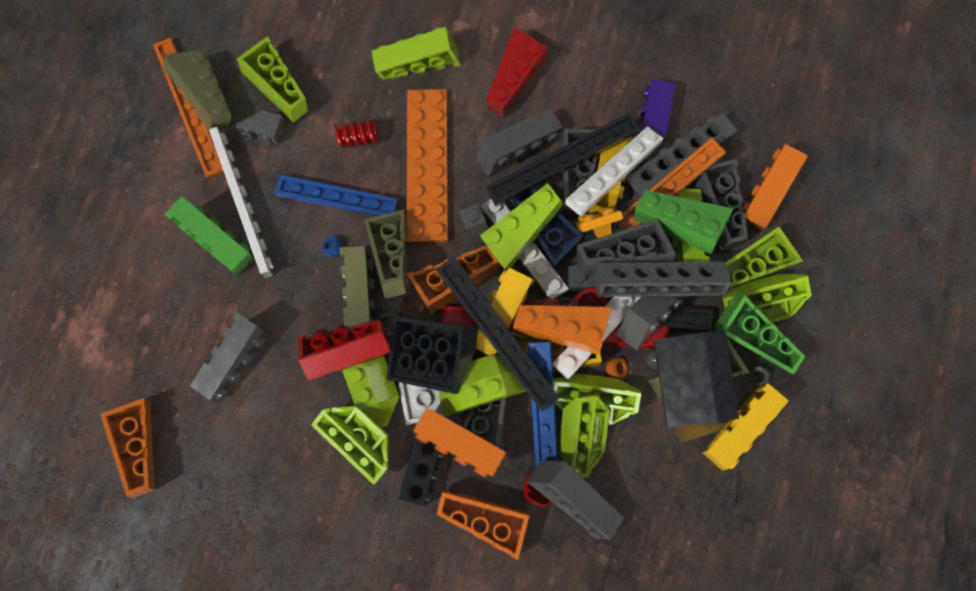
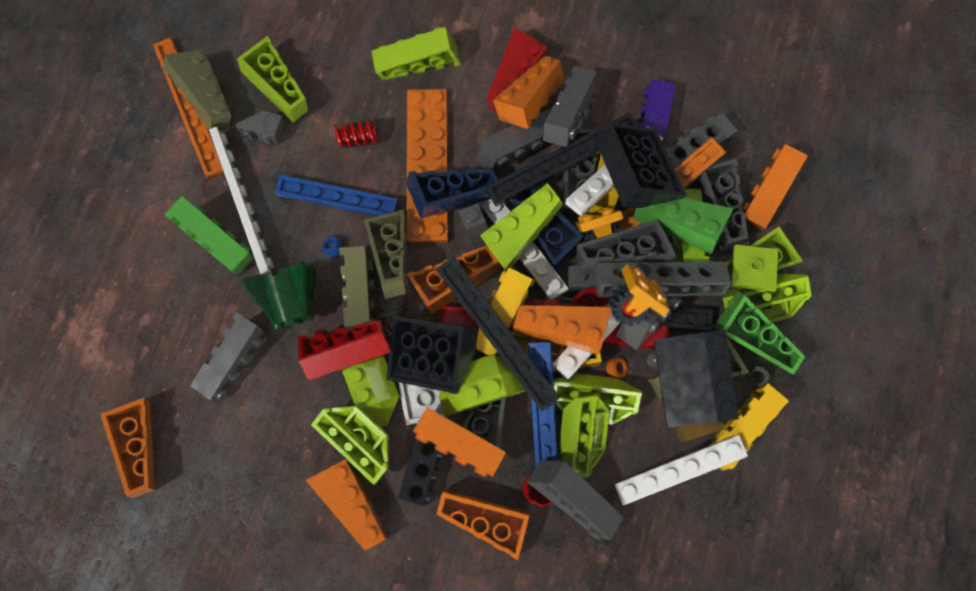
none -> dark green brick [241,261,317,330]
none -> orange wedge [306,459,388,551]
none -> dark blue wedge [406,169,498,219]
none -> orange wedge [493,56,565,129]
none -> dark grey wedge [543,66,597,147]
none -> black slope [595,122,687,208]
none -> light orange plate [609,264,669,326]
none -> white plate [614,434,748,505]
none -> lime plate [731,244,778,292]

